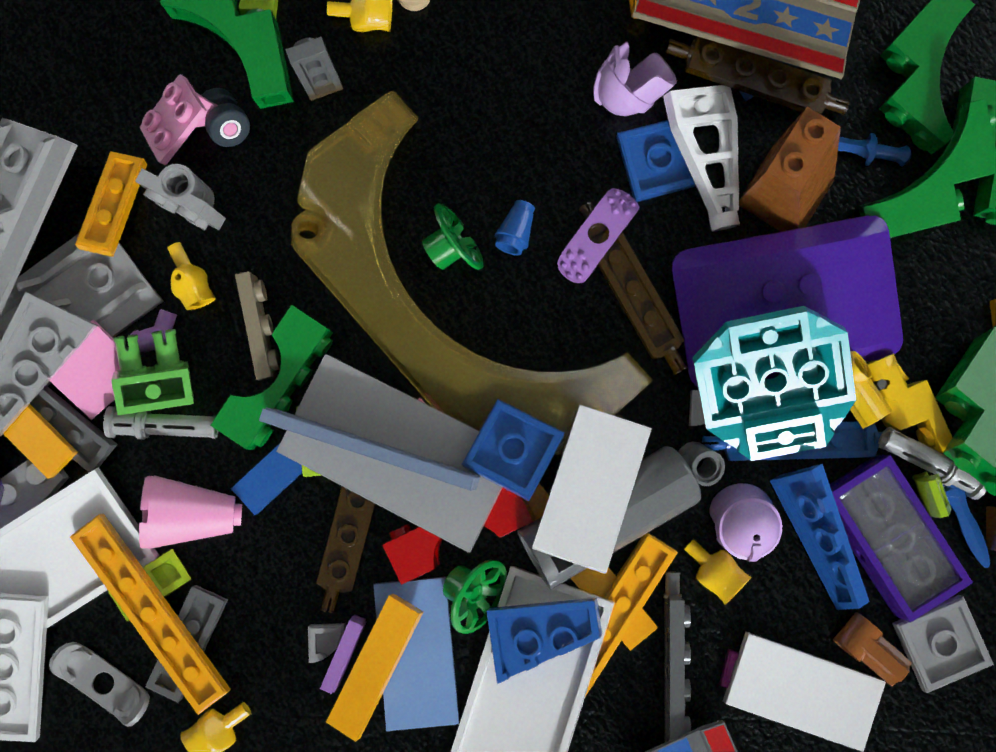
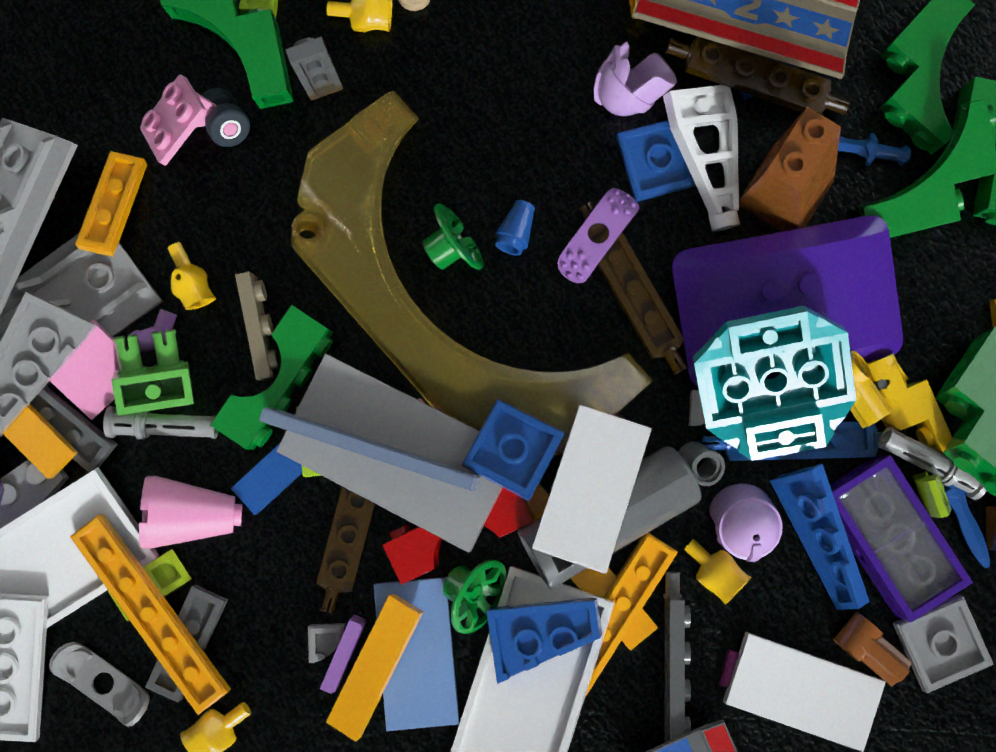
light grey plate [135,164,226,230] -> none

